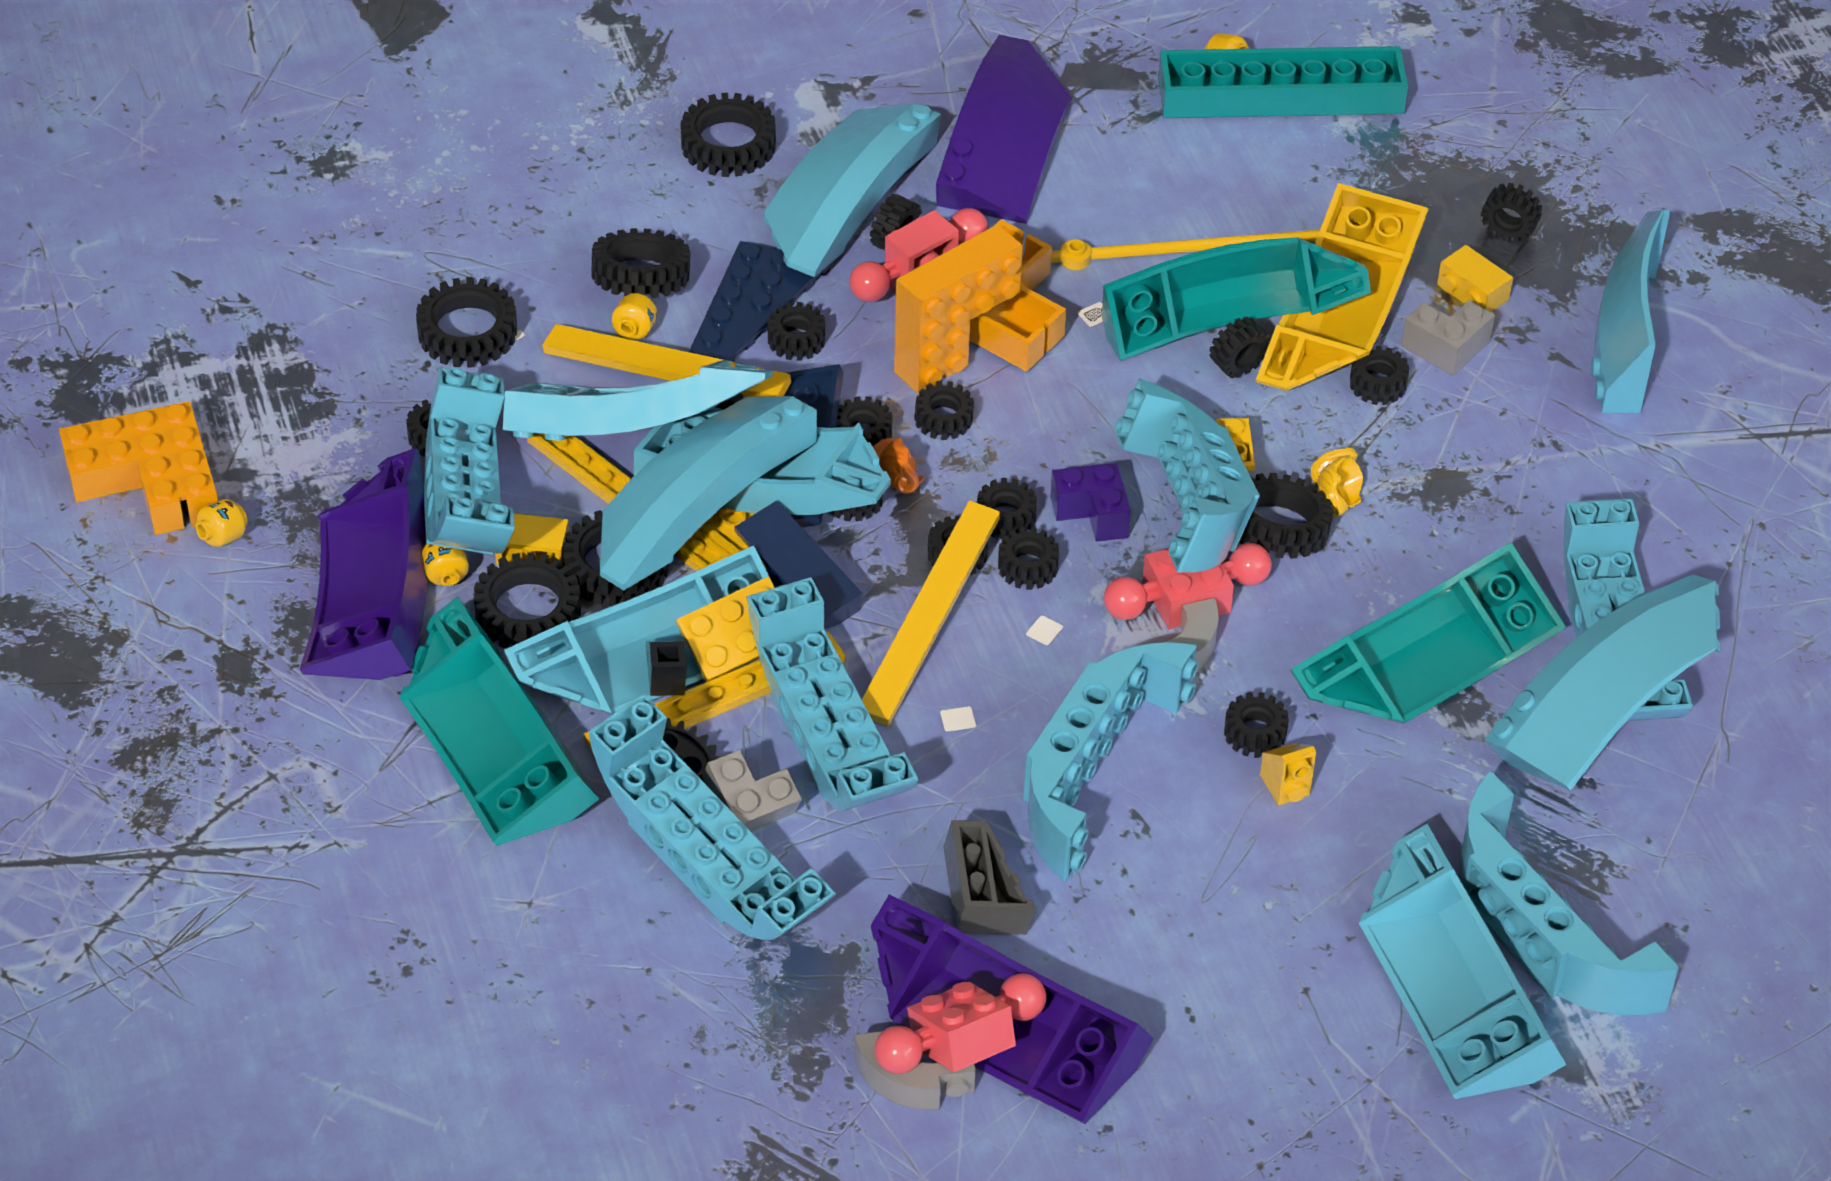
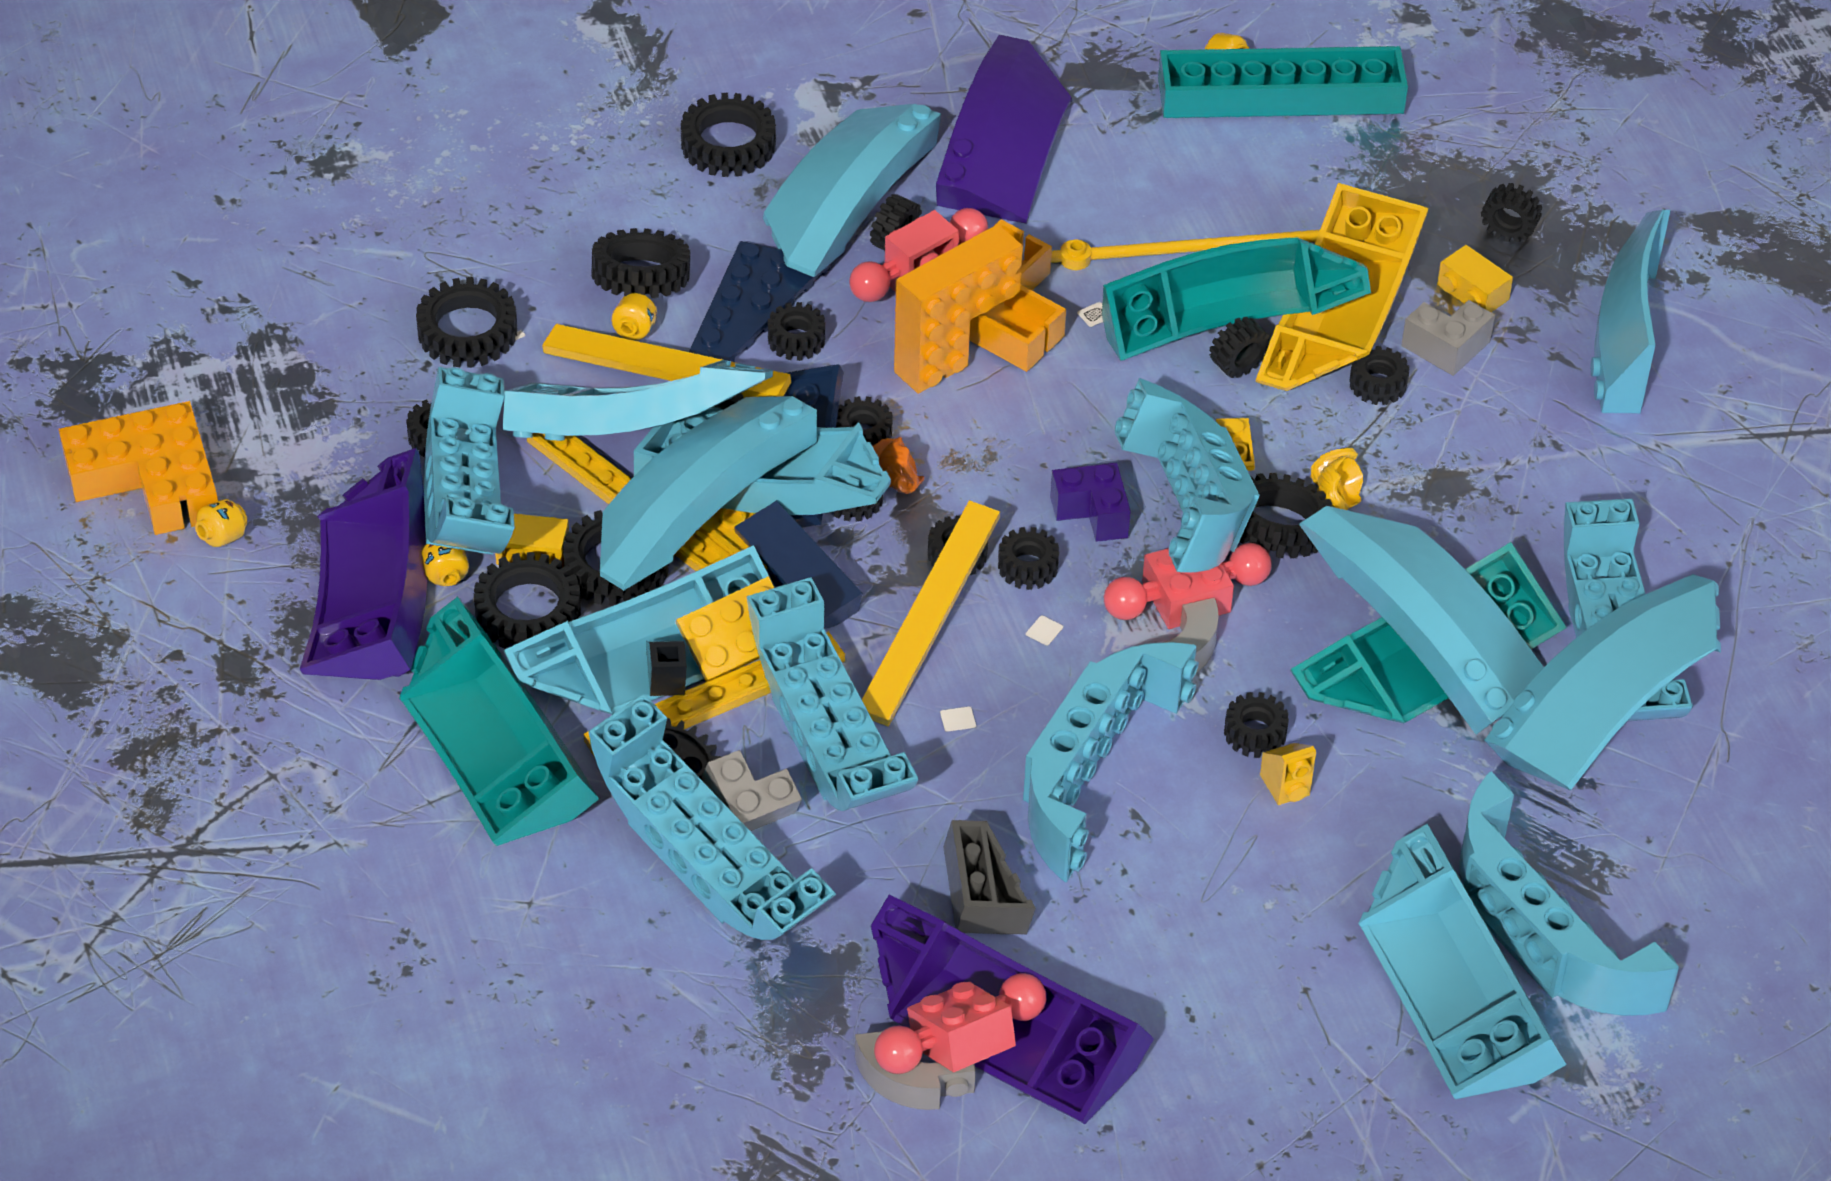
black tyre [914,381,974,440] -> none
black tyre [977,478,1037,539] -> none
none -> medium azure slope [1299,506,1544,735]

